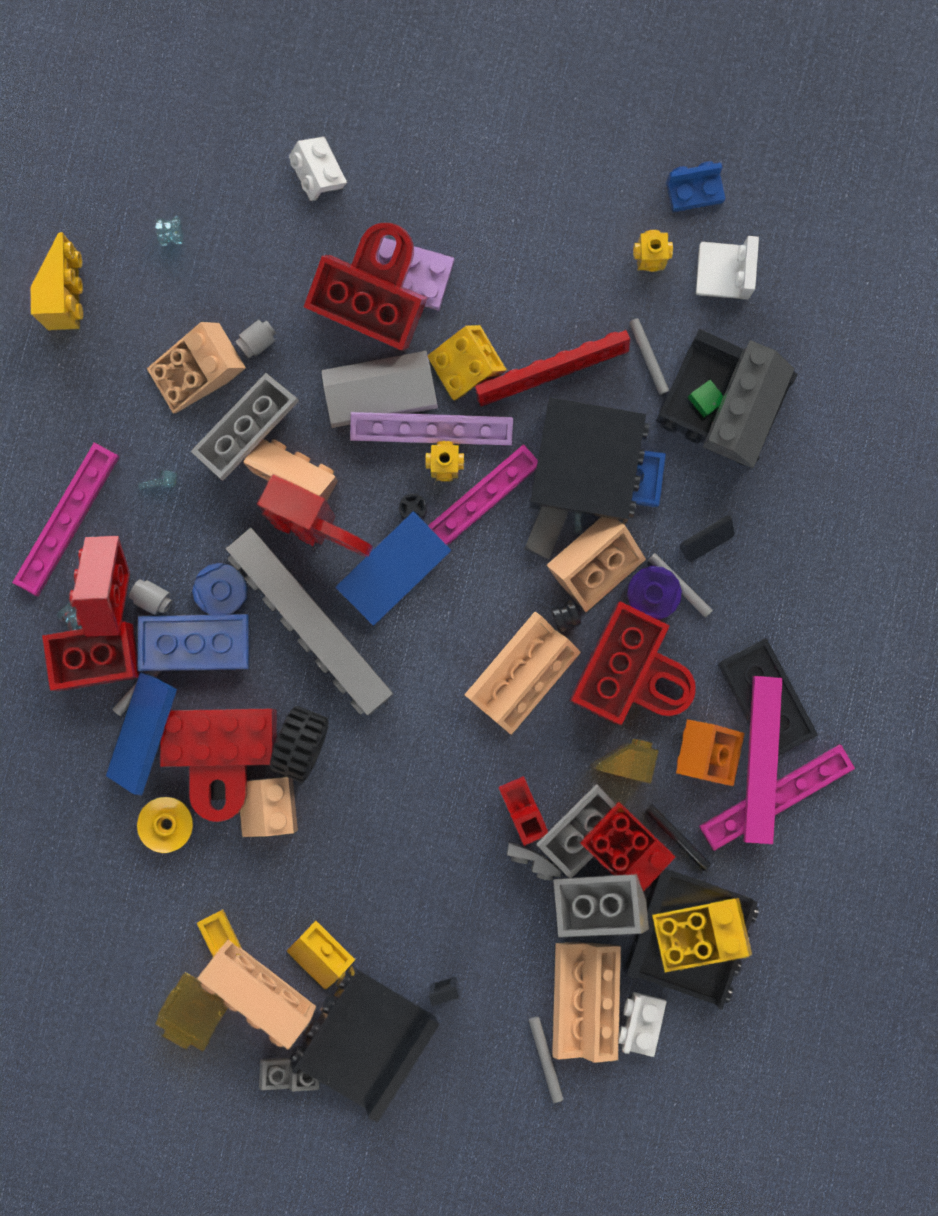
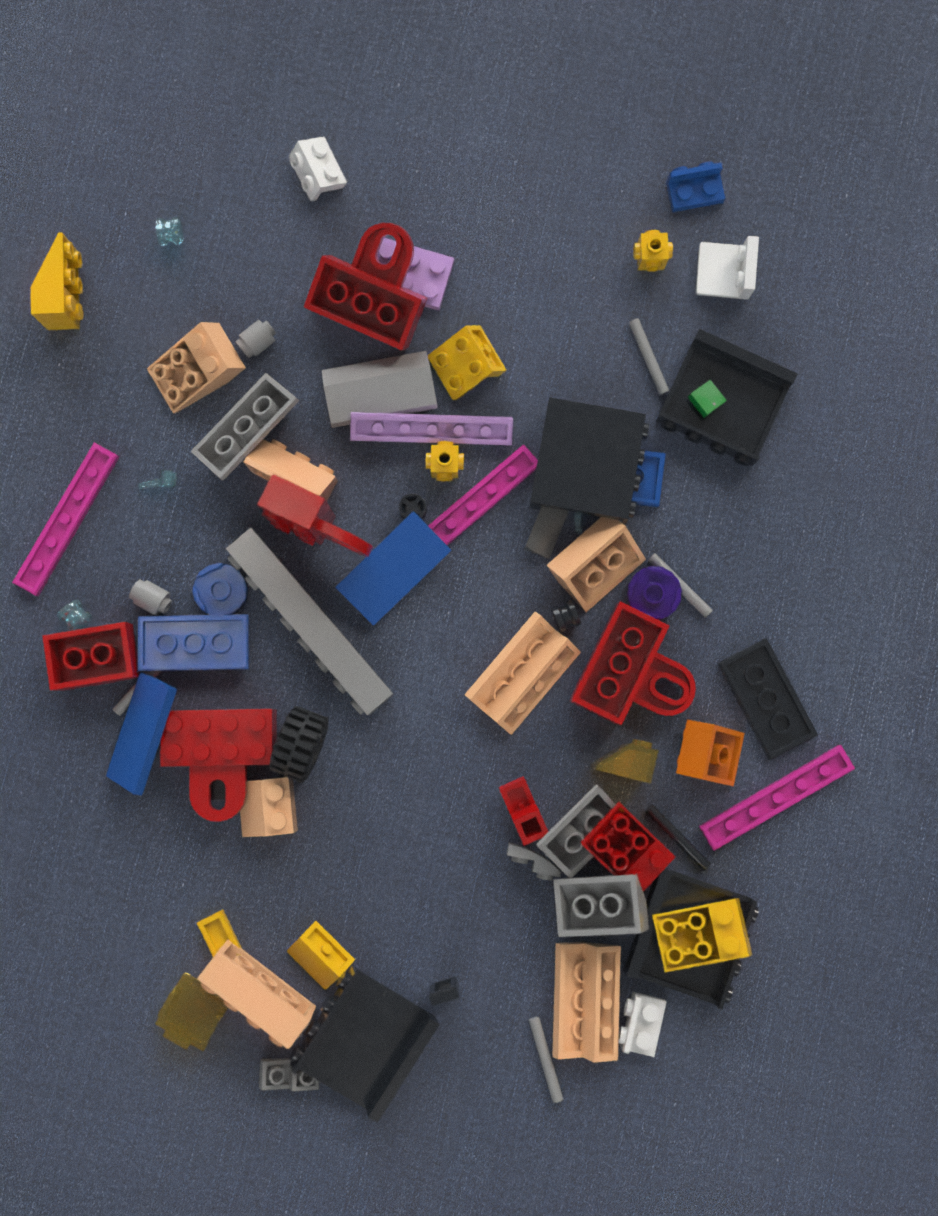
red brick [69,536,130,637] -> none
yellow dish [137,797,193,853] -> none
red plate [475,330,630,407] -> none
black slope [679,515,735,562] -> none
dark grey slope [703,340,794,468] -> none
dark pink tile [743,676,782,844] -> none

